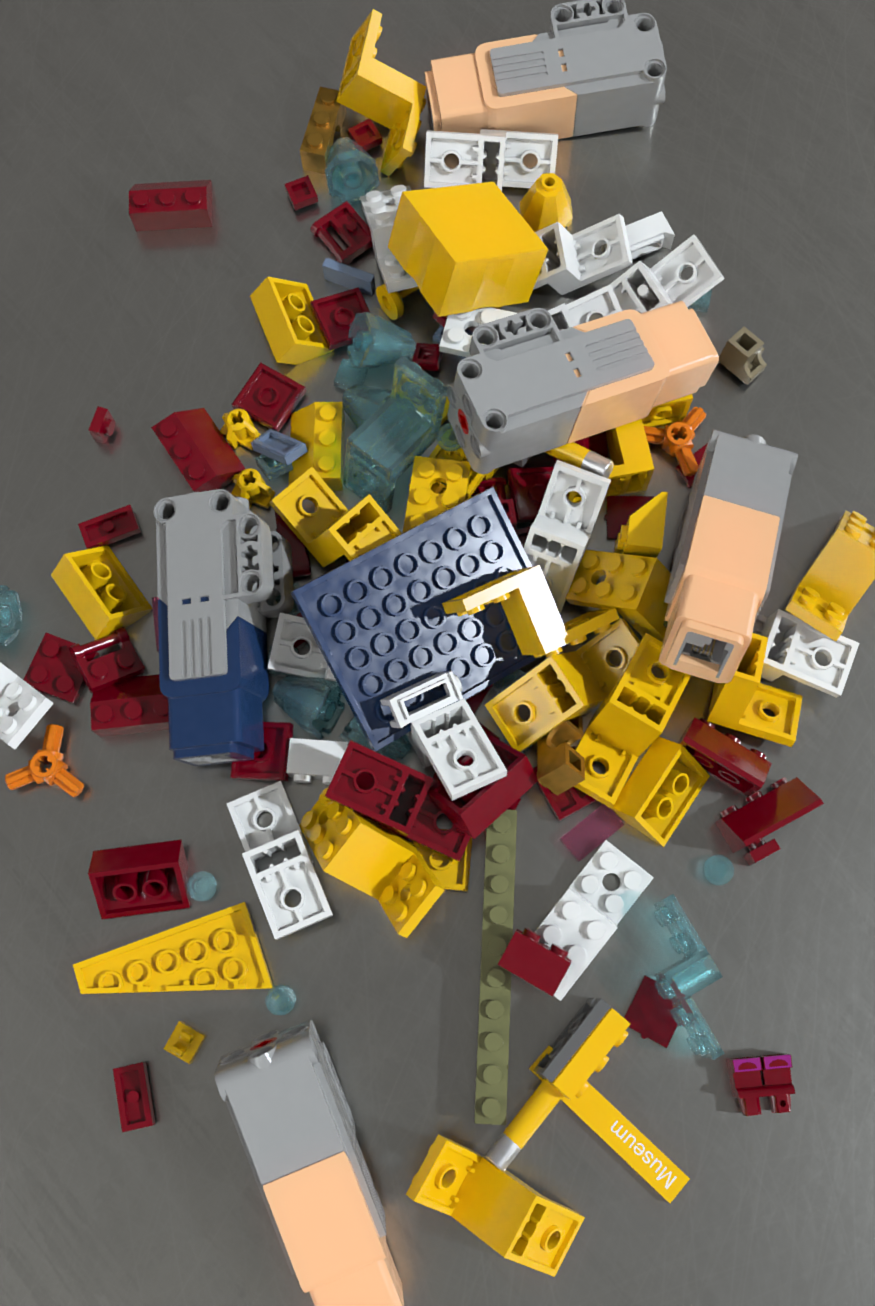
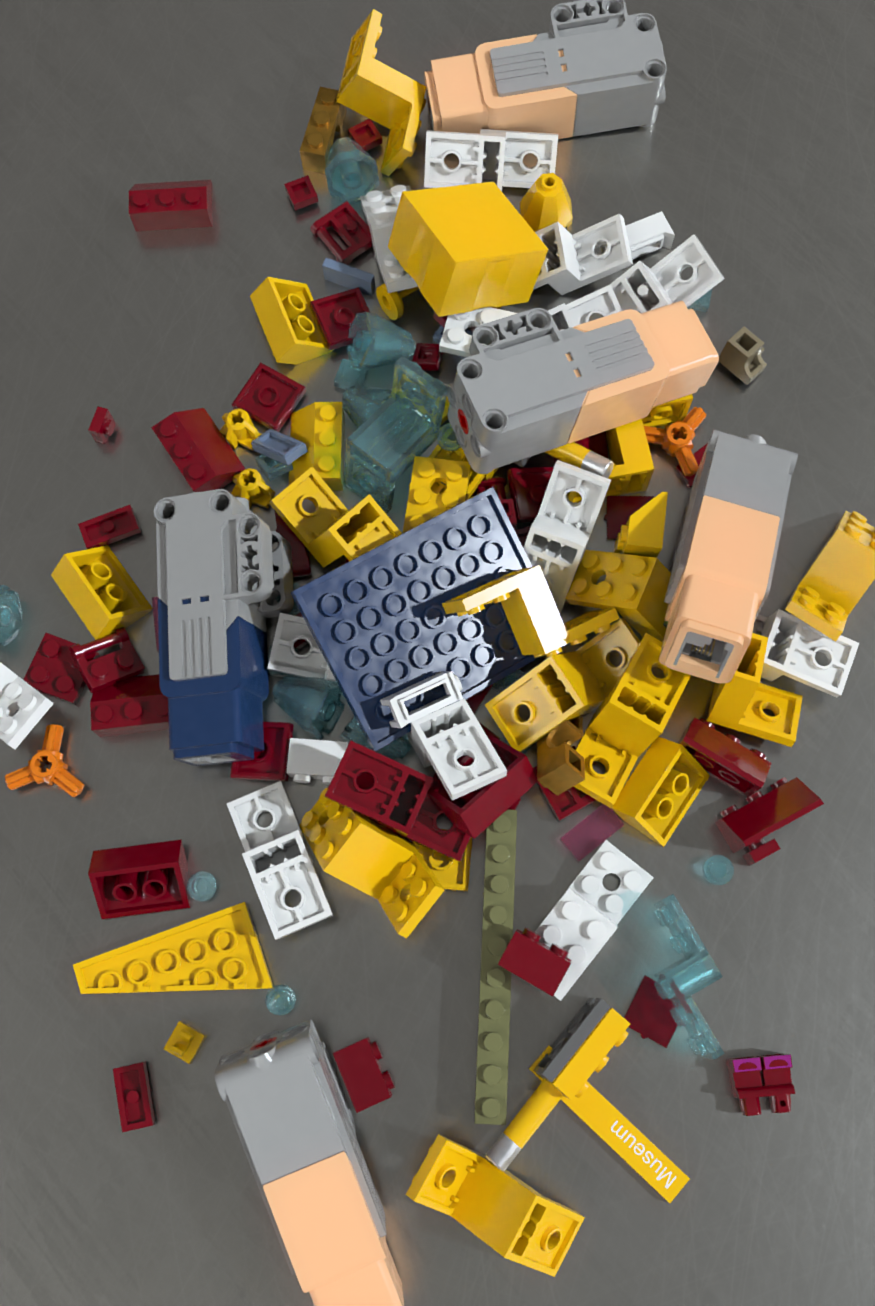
none -> dark red brick [333,1037,395,1113]

